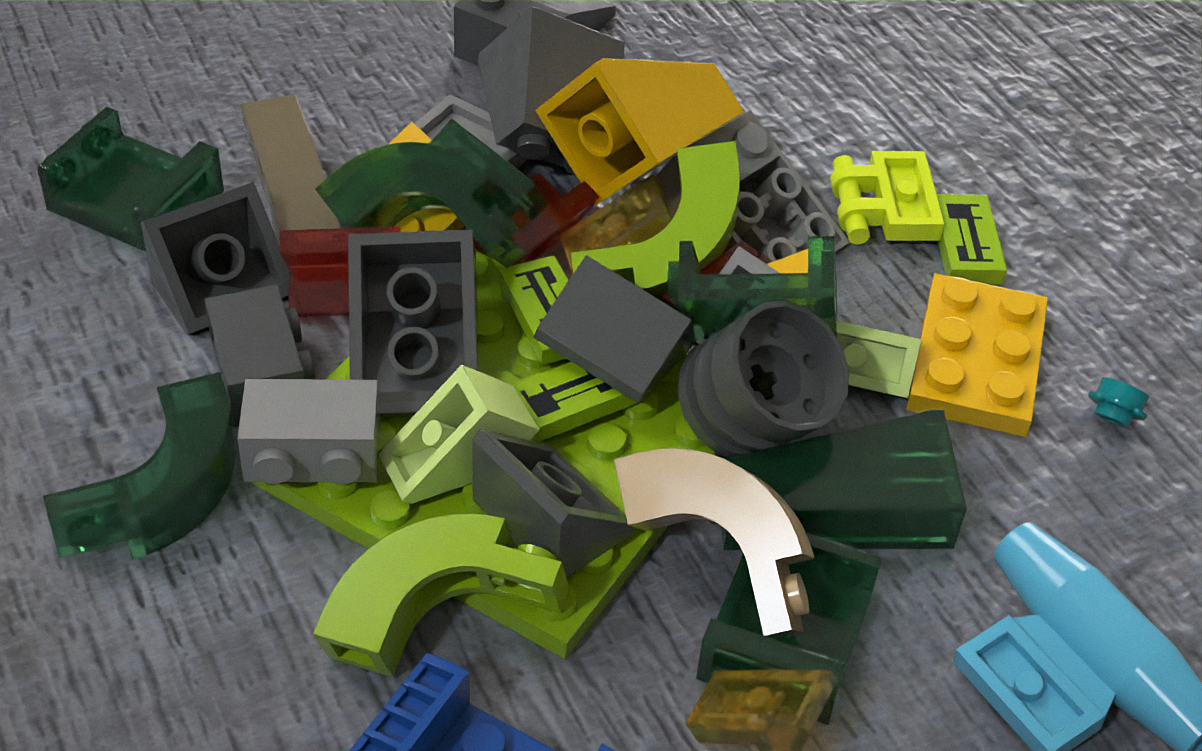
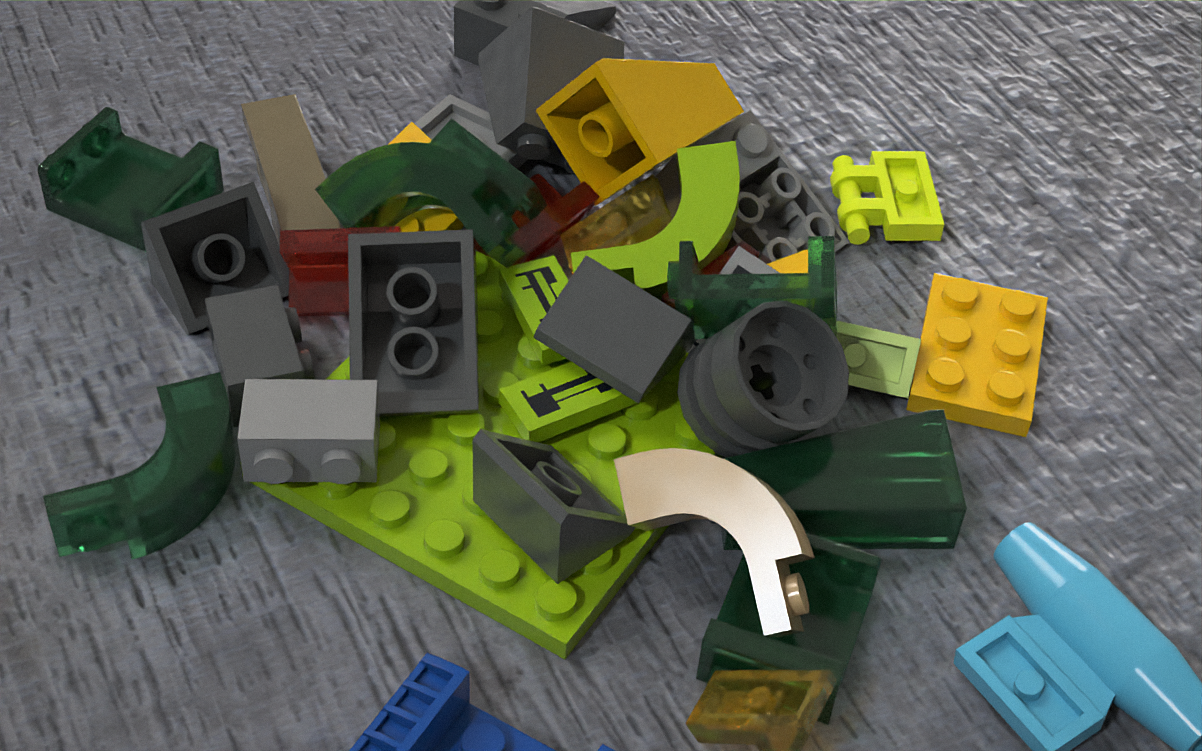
lime arch [313,514,570,677] -> none
yellowish green slope [378,365,539,504] -> none
lime tile [936,194,1007,285] -> none
teal plate [1088,377,1149,428] -> none

